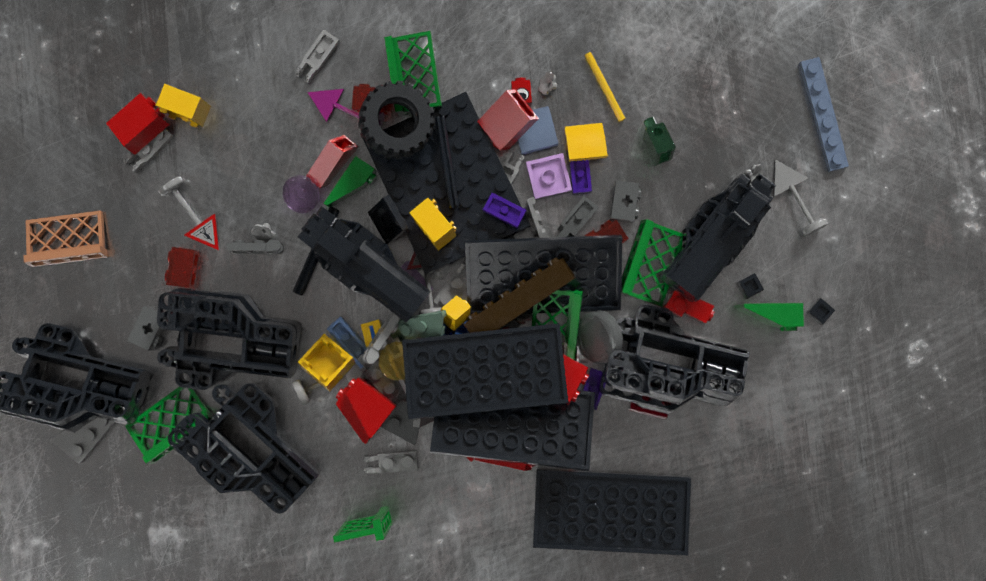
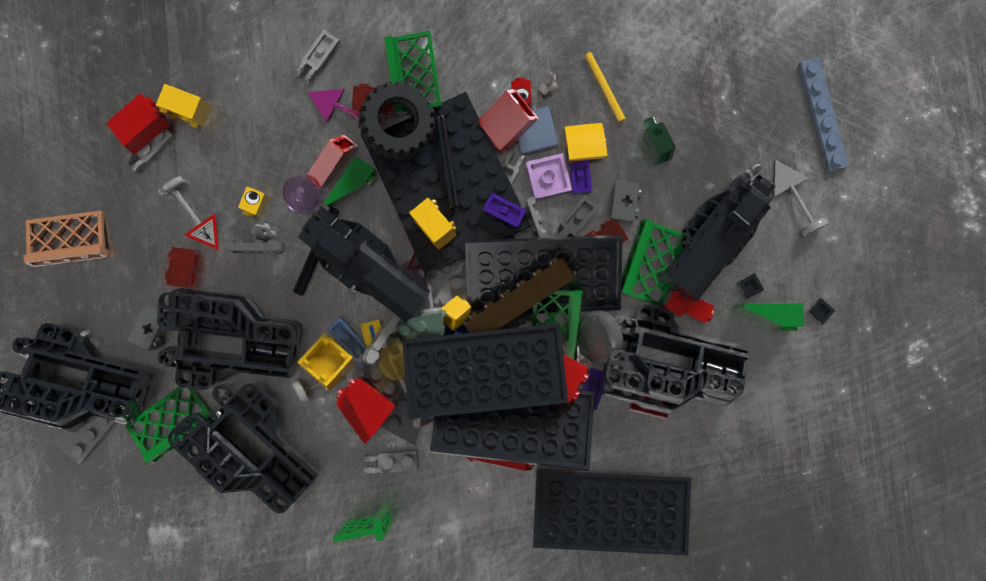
black plate [367,195,408,245] -> none
none -> yellow brick [238,187,269,218]

